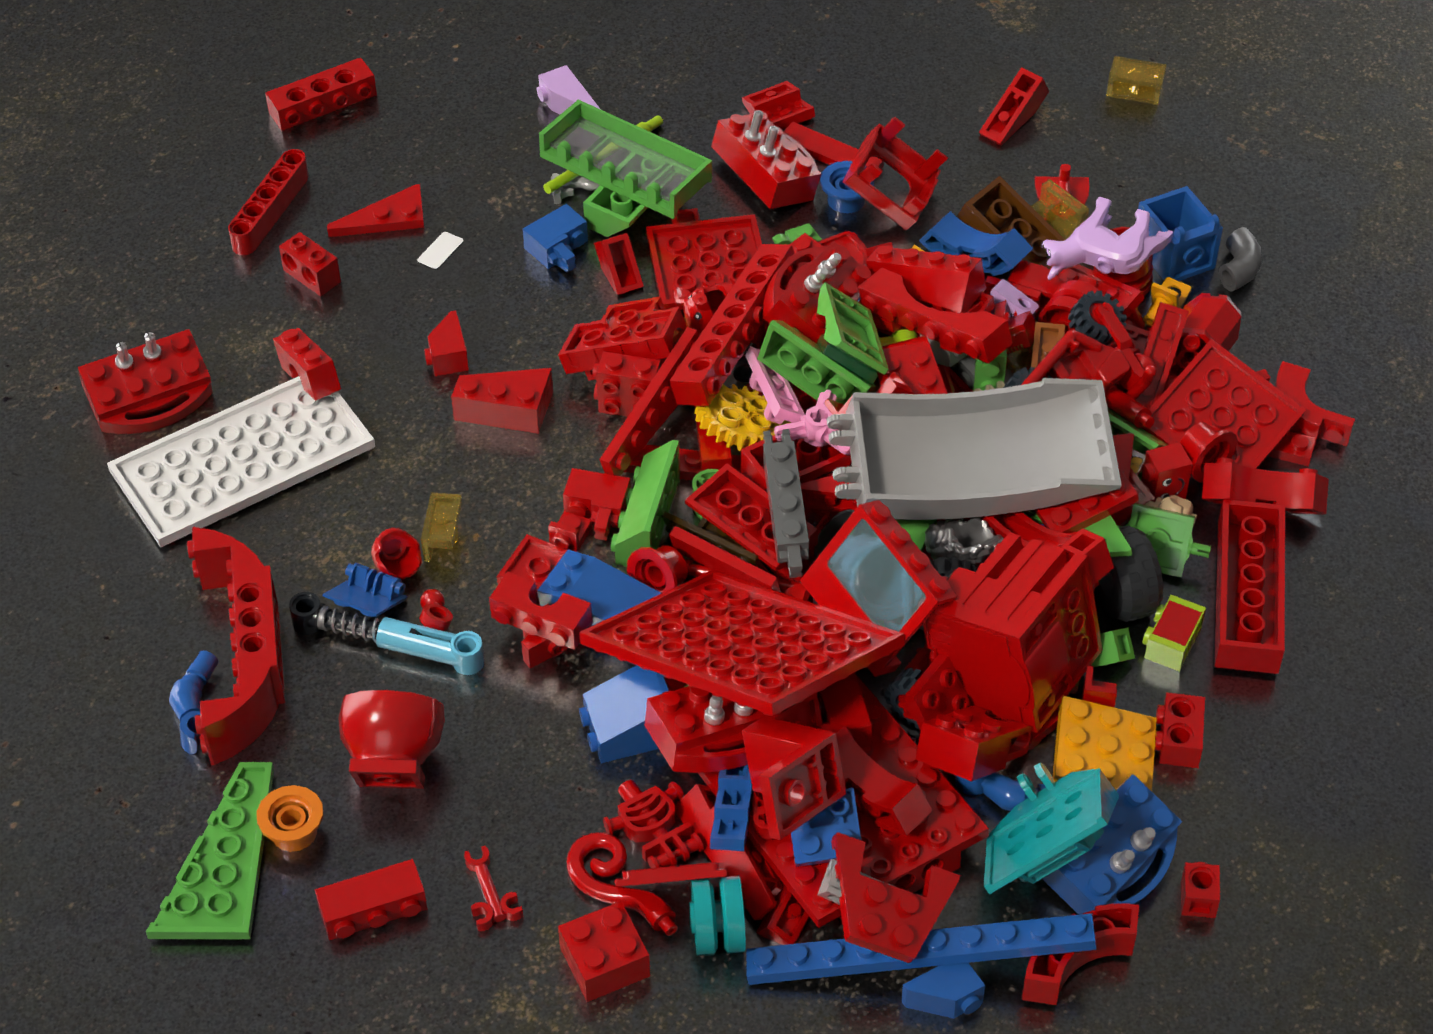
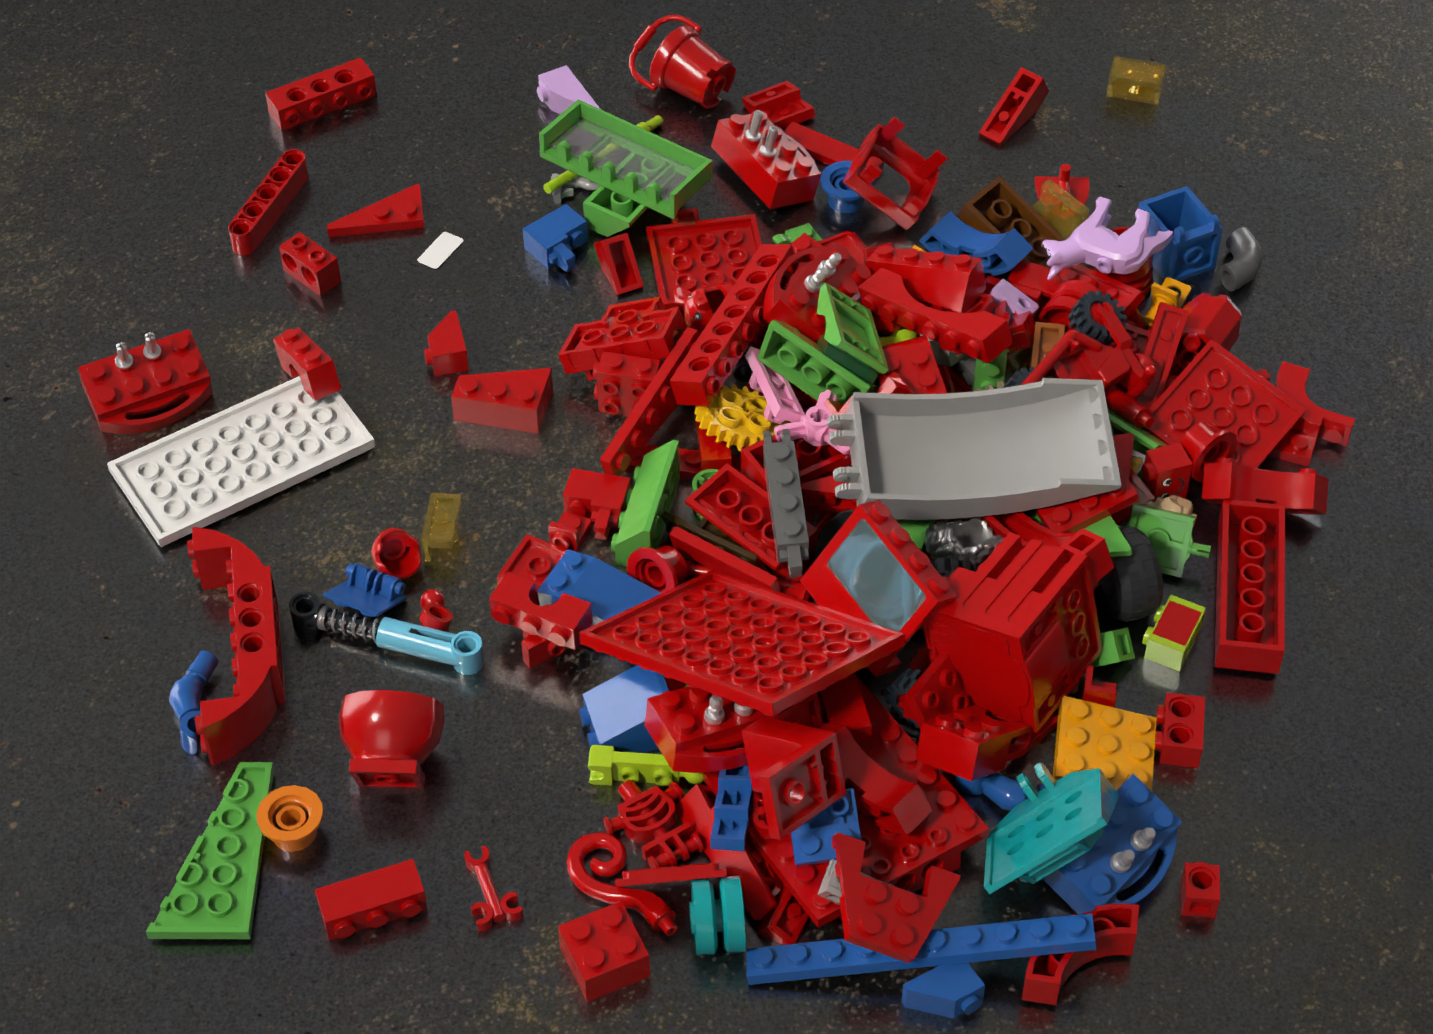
none -> lime plate [588,745,704,786]
none -> red piece [629,15,736,109]

